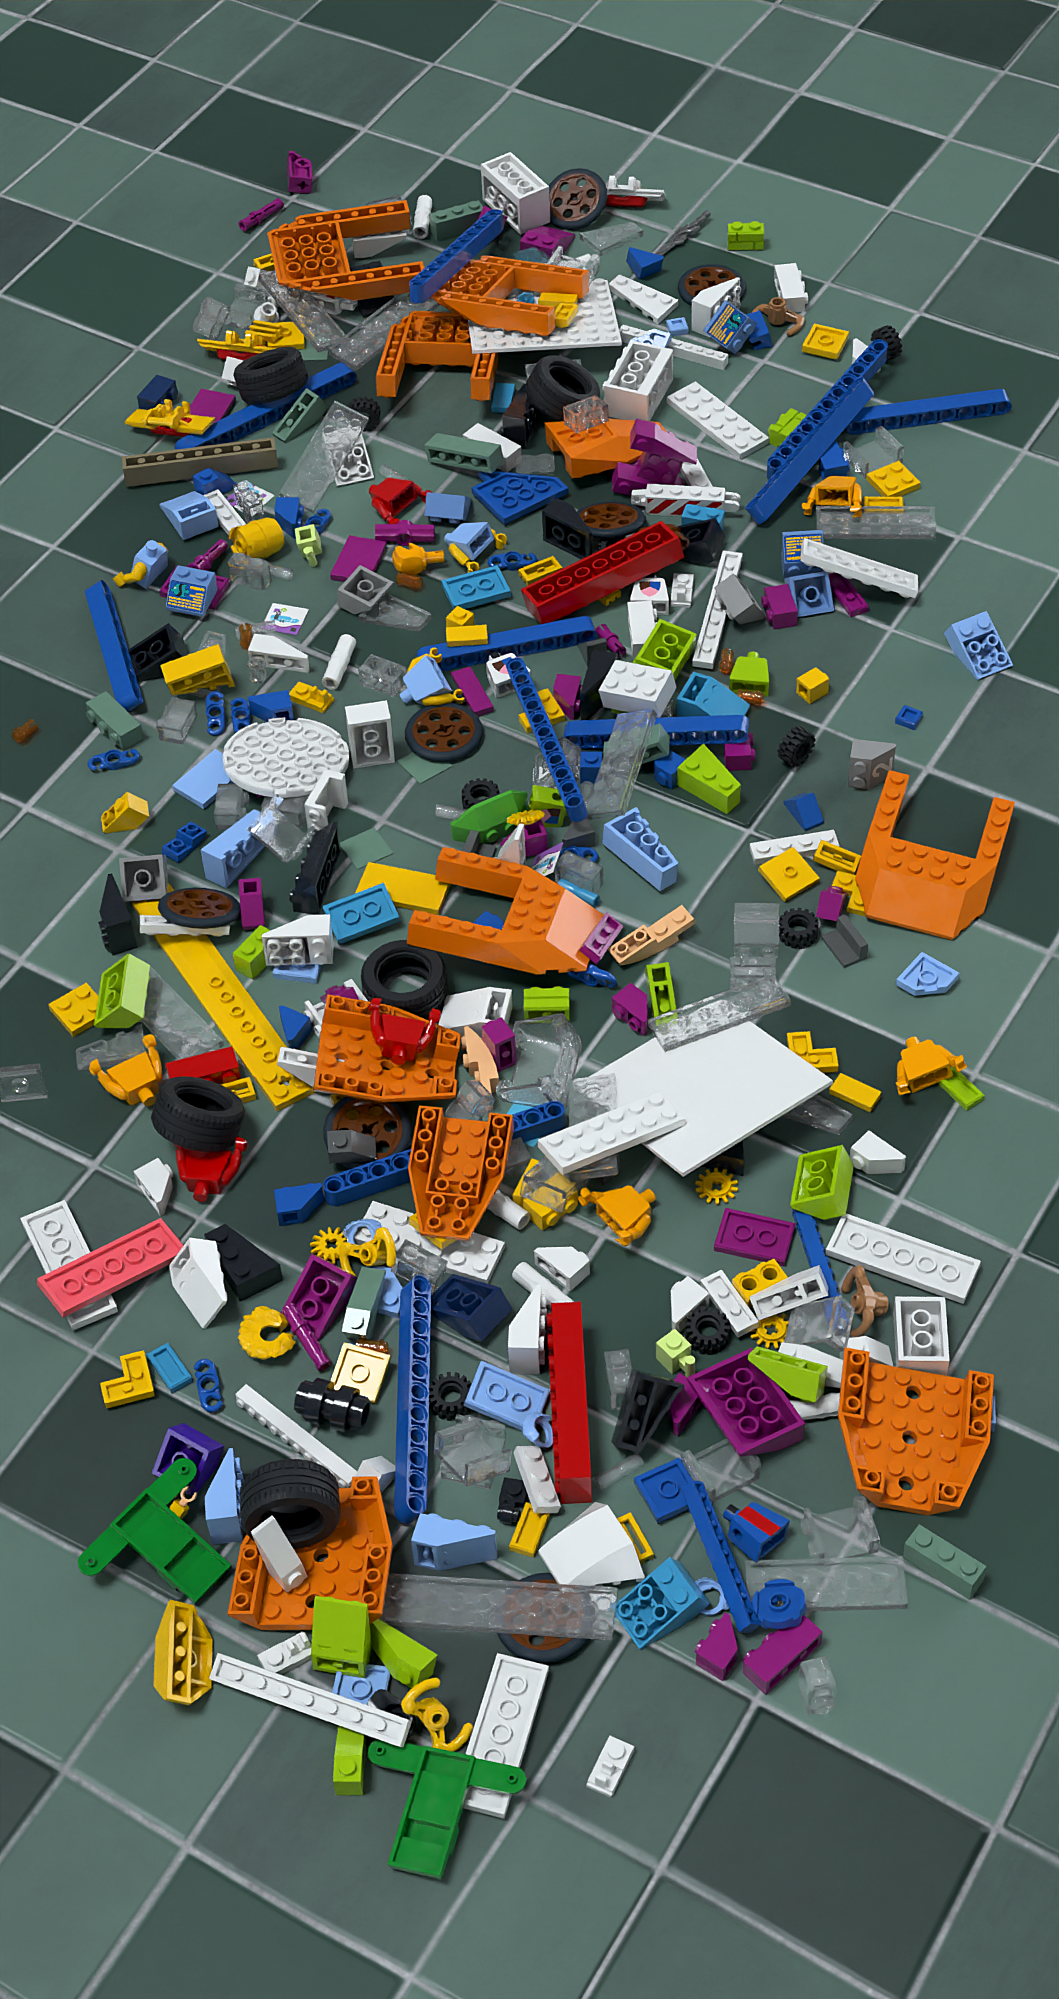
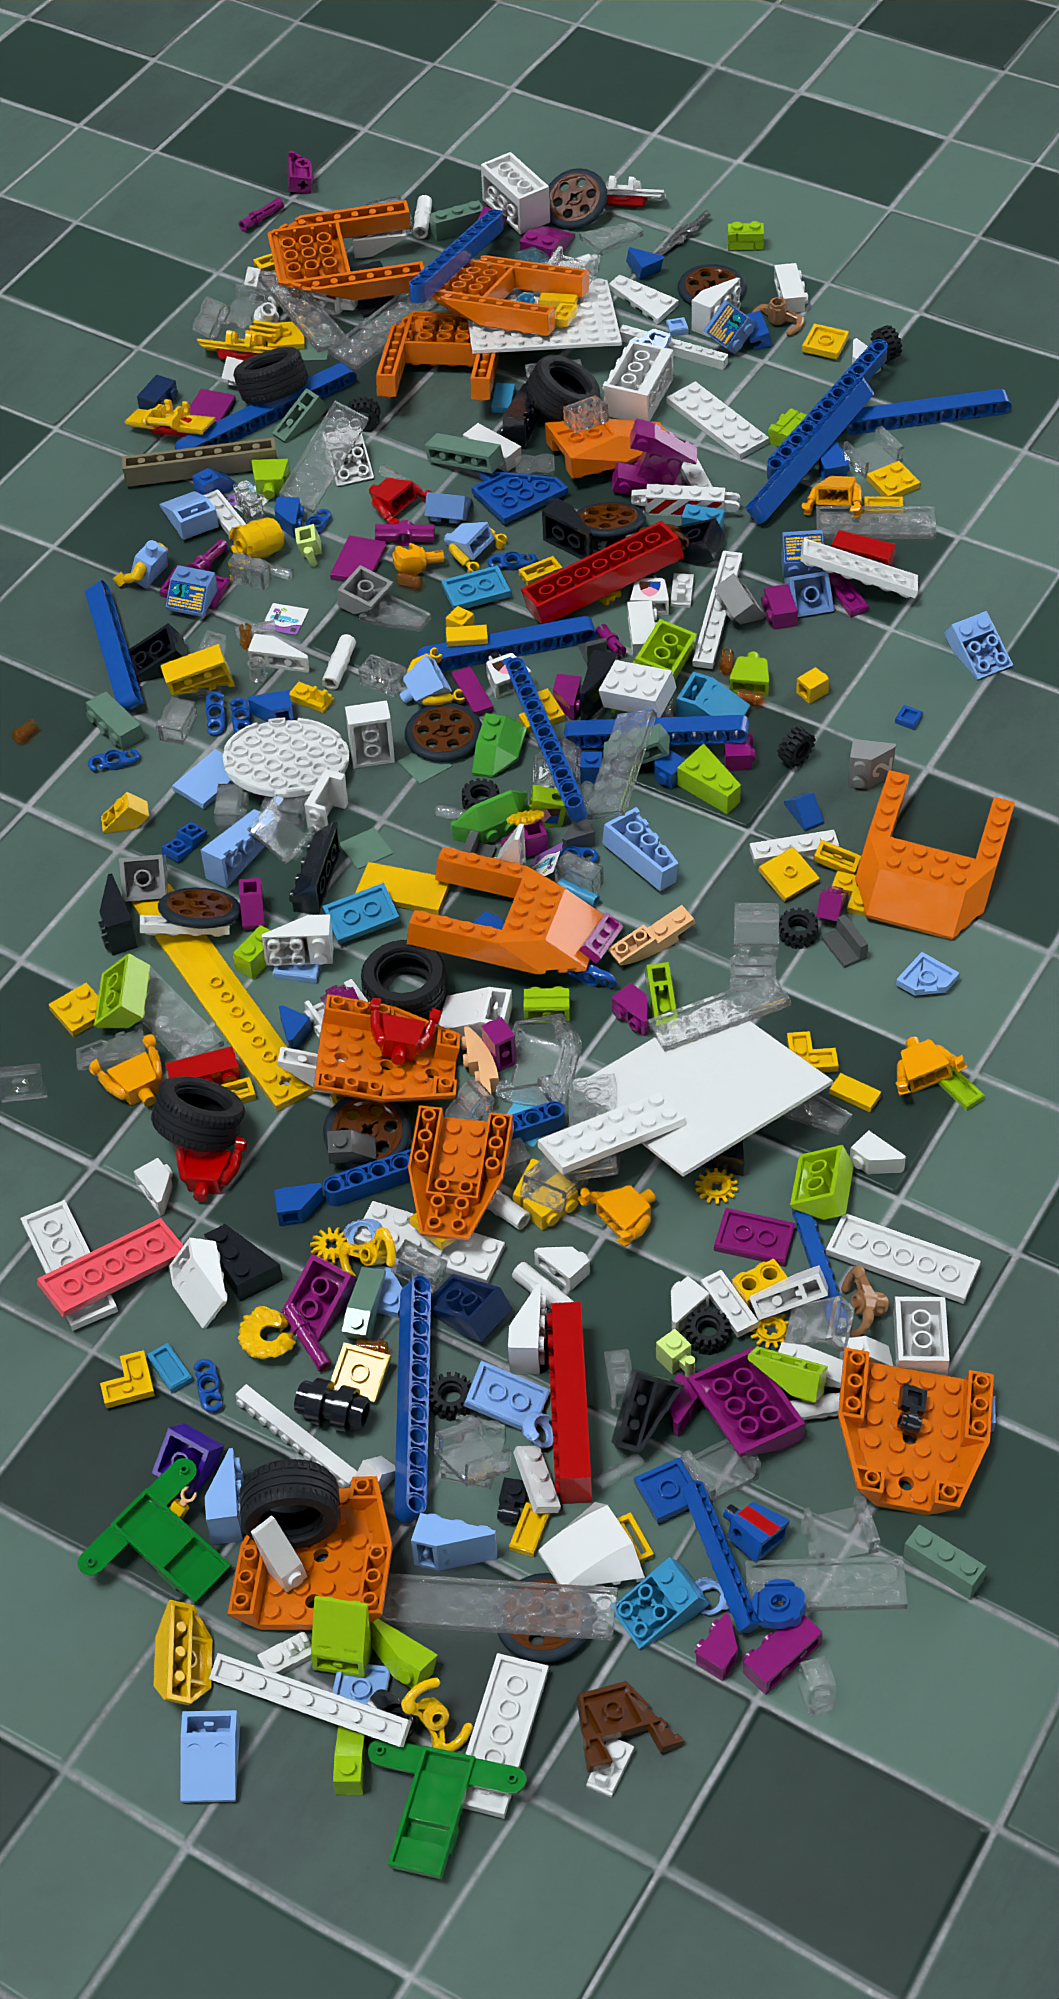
none -> light blue slope [180,1710,240,1803]
none -> lime torso [252,459,290,499]
none -> bright green wedge [472,713,527,778]
none -> reddish brown wing [577,1681,684,1773]
none -> red brick [831,530,896,566]
none -> black plate [897,1383,927,1434]

